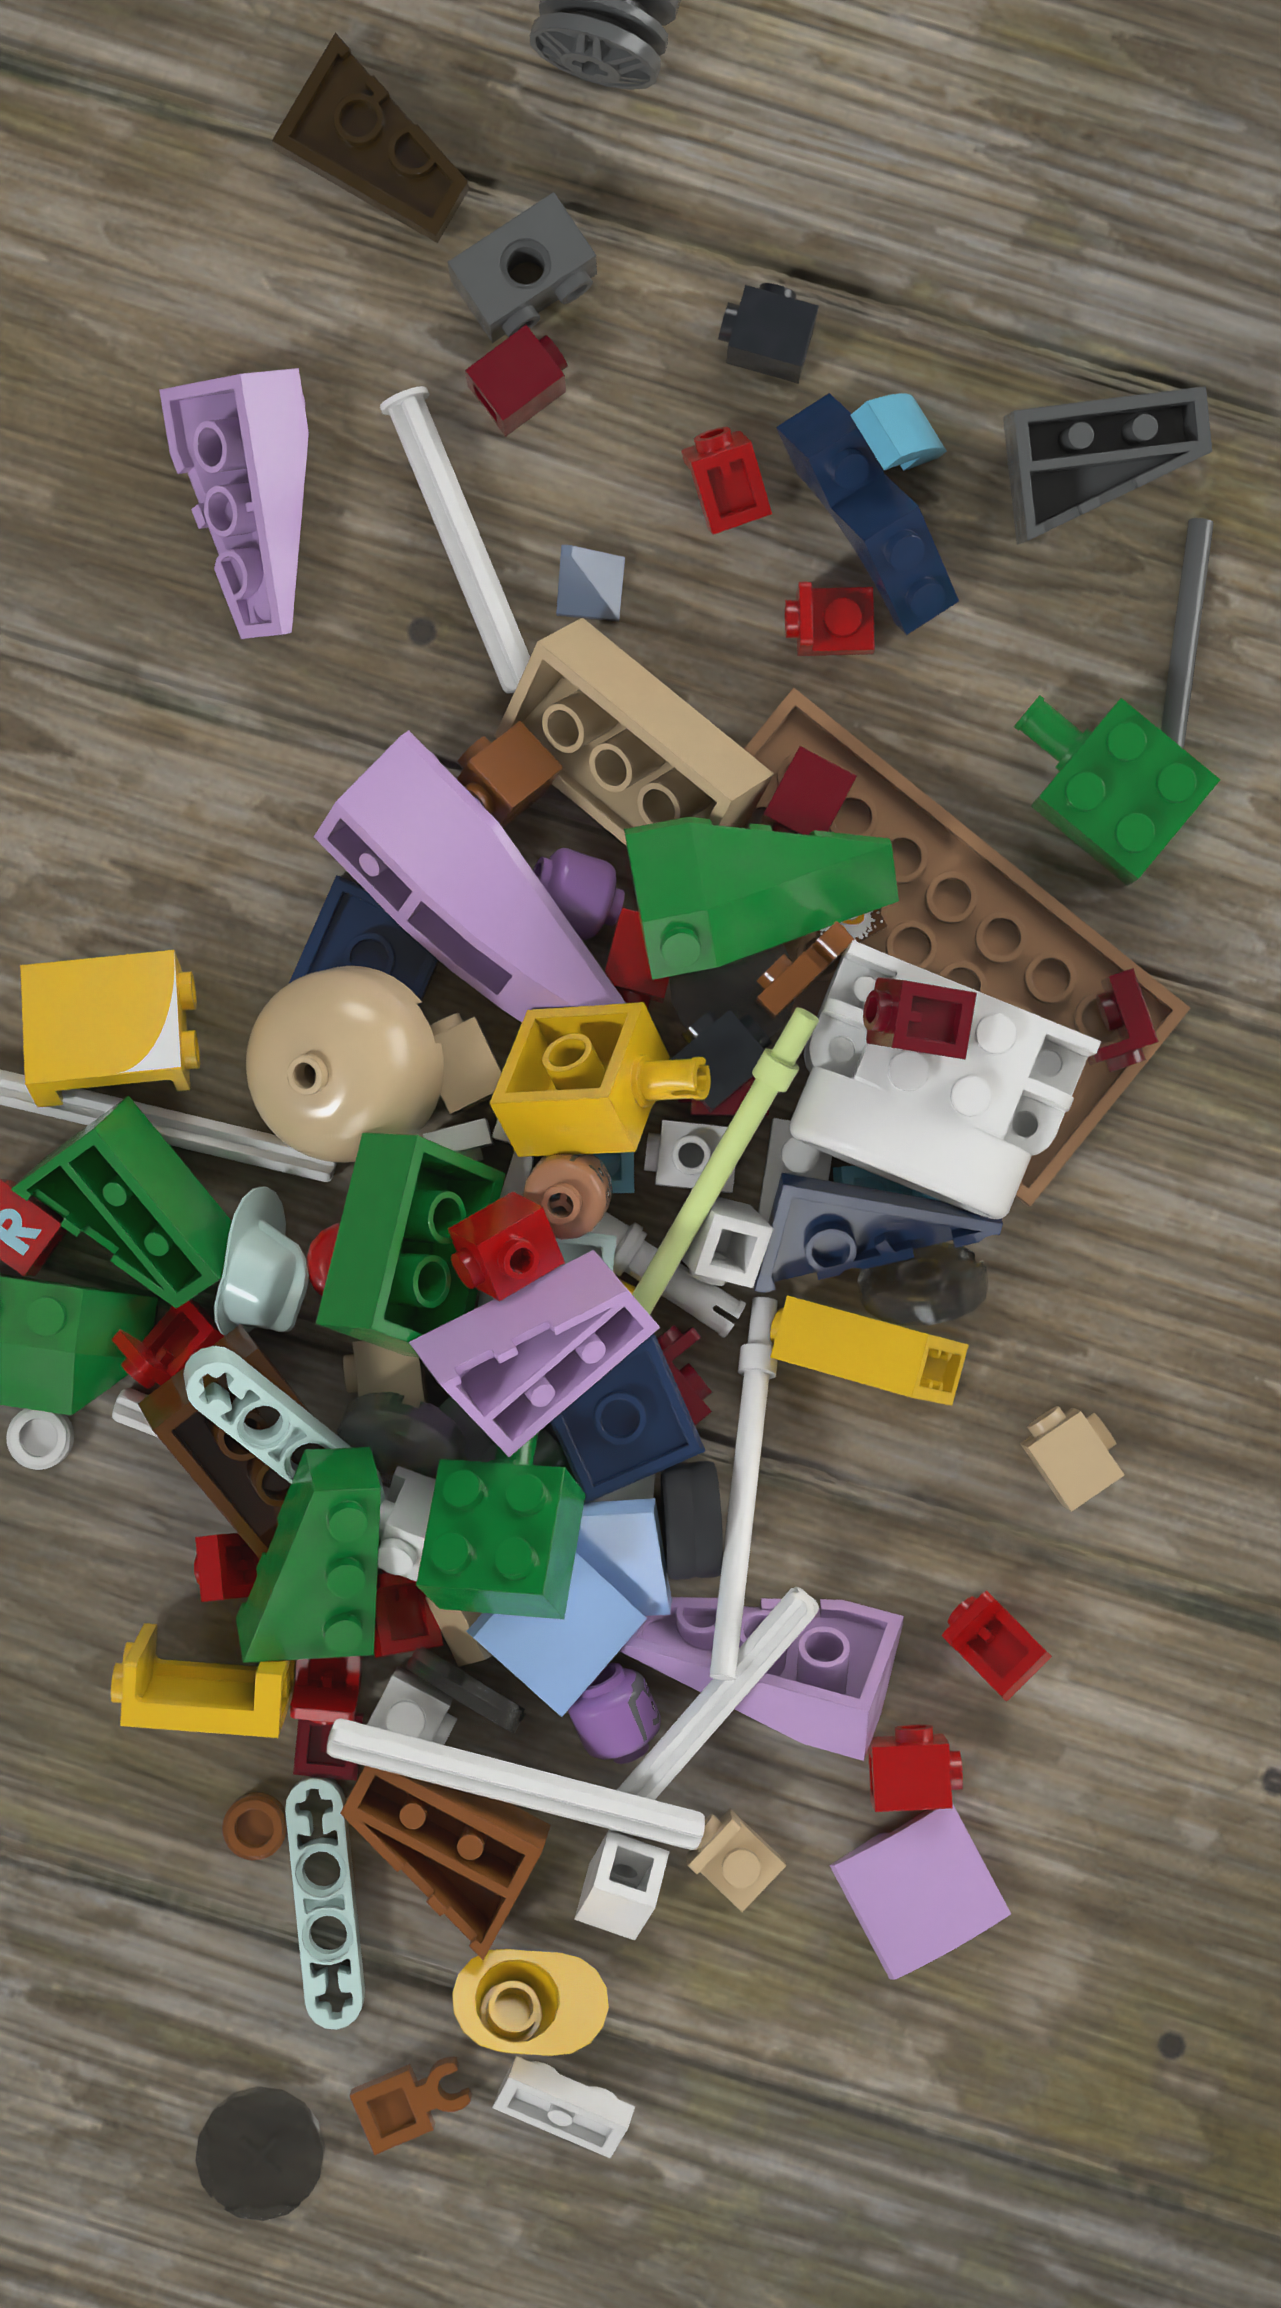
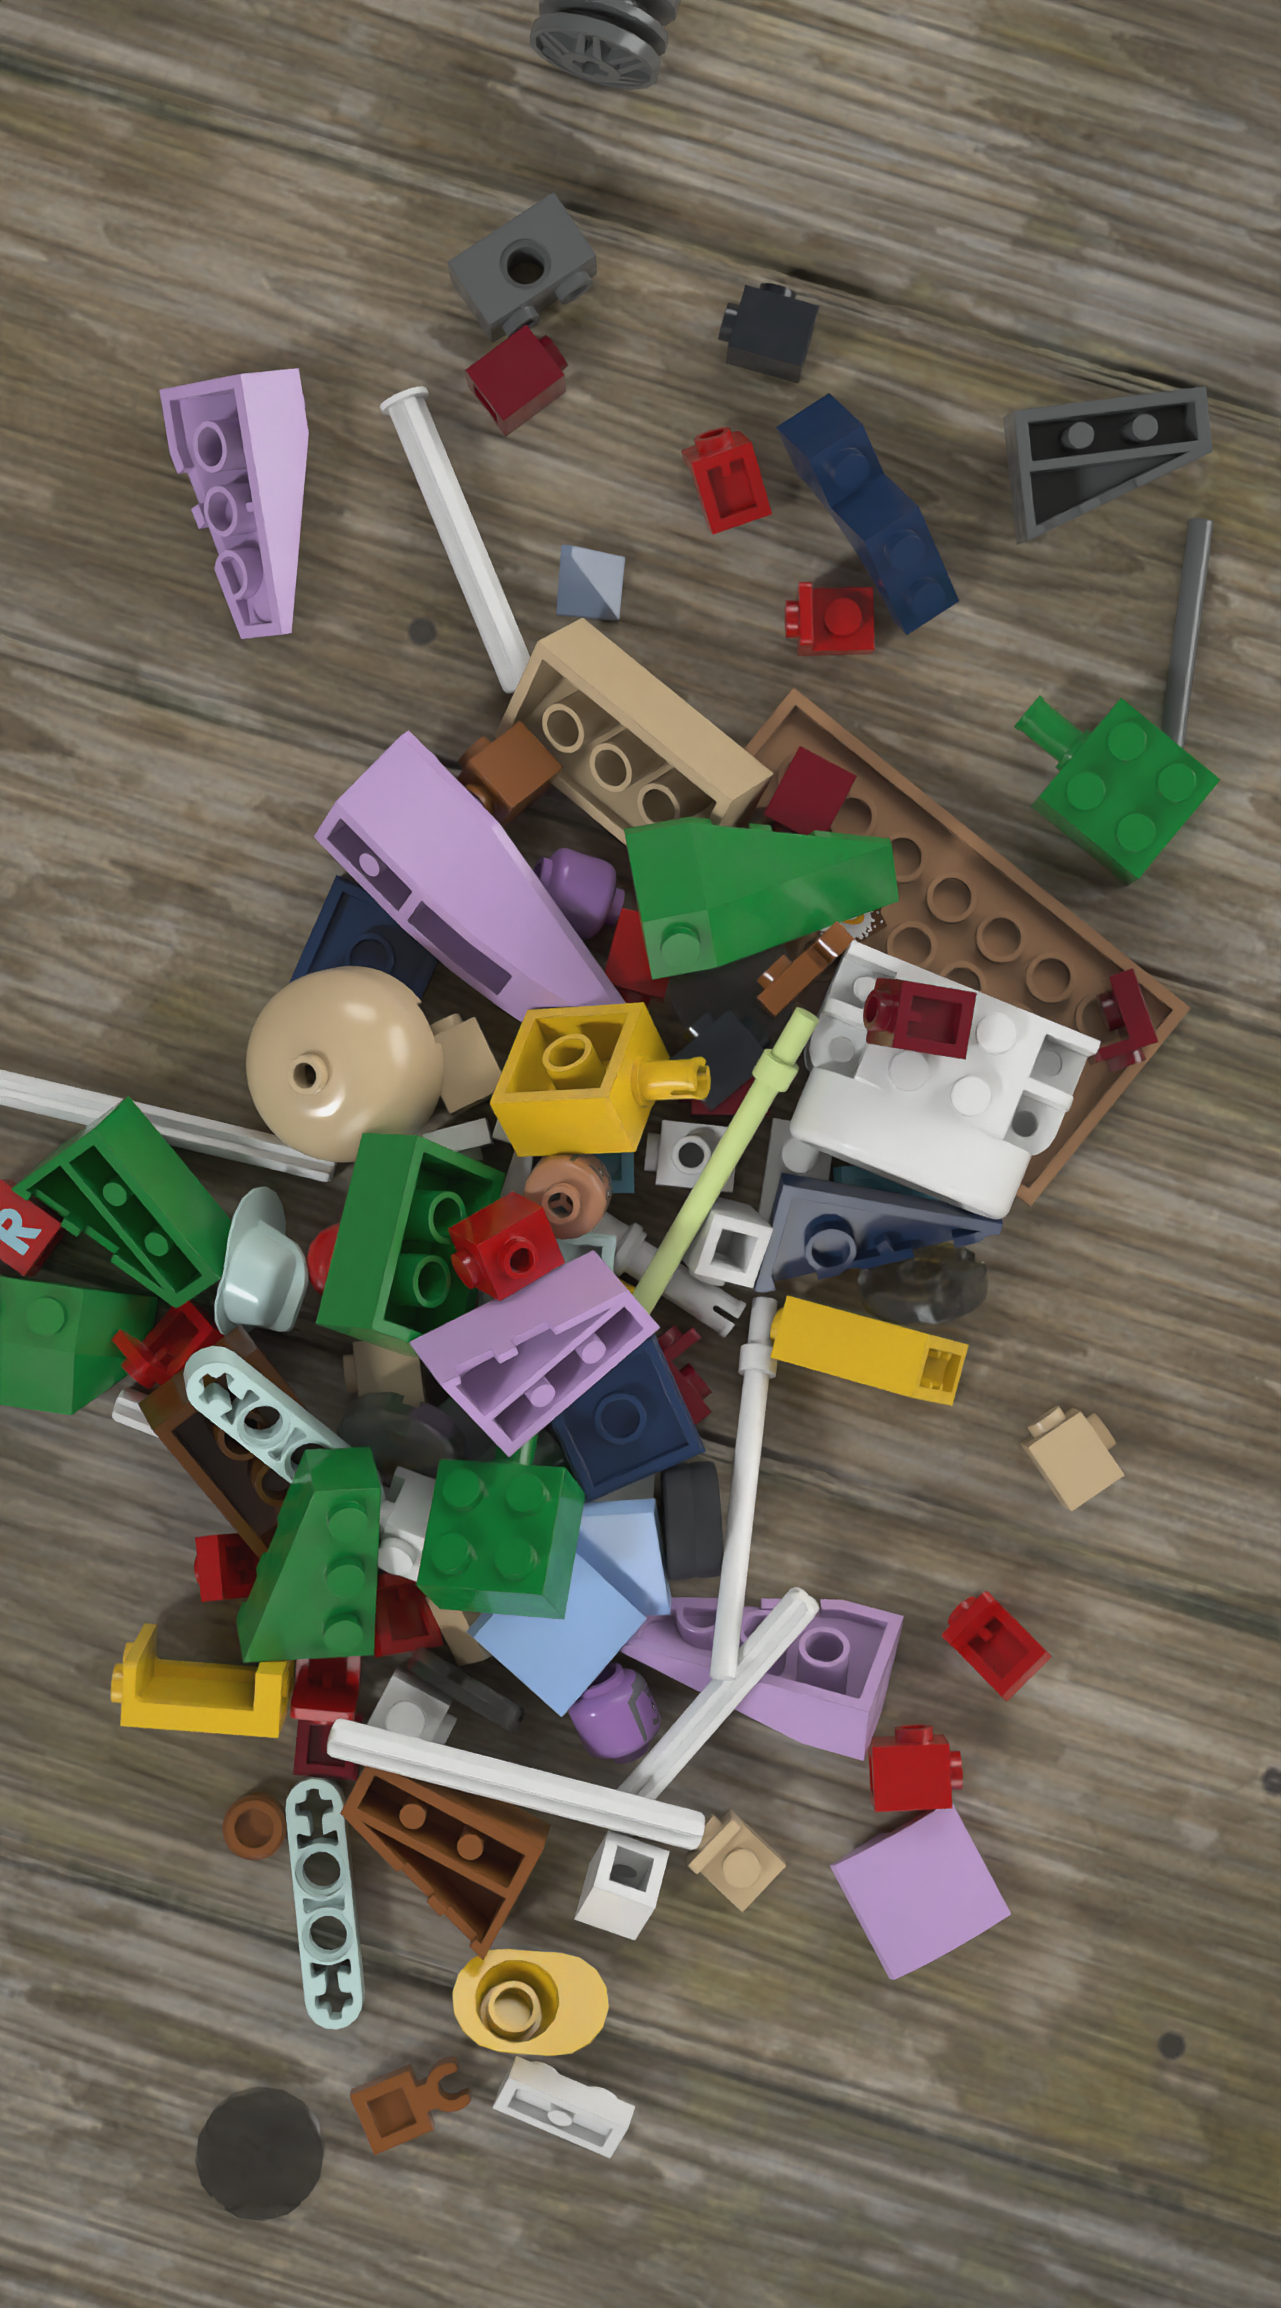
white tile [6,1409,74,1470] -> none
yellow panel [20,950,200,1108] -> none
dark brown wing [272,32,469,243] -> none
medium azure slope [850,393,947,471] -> none

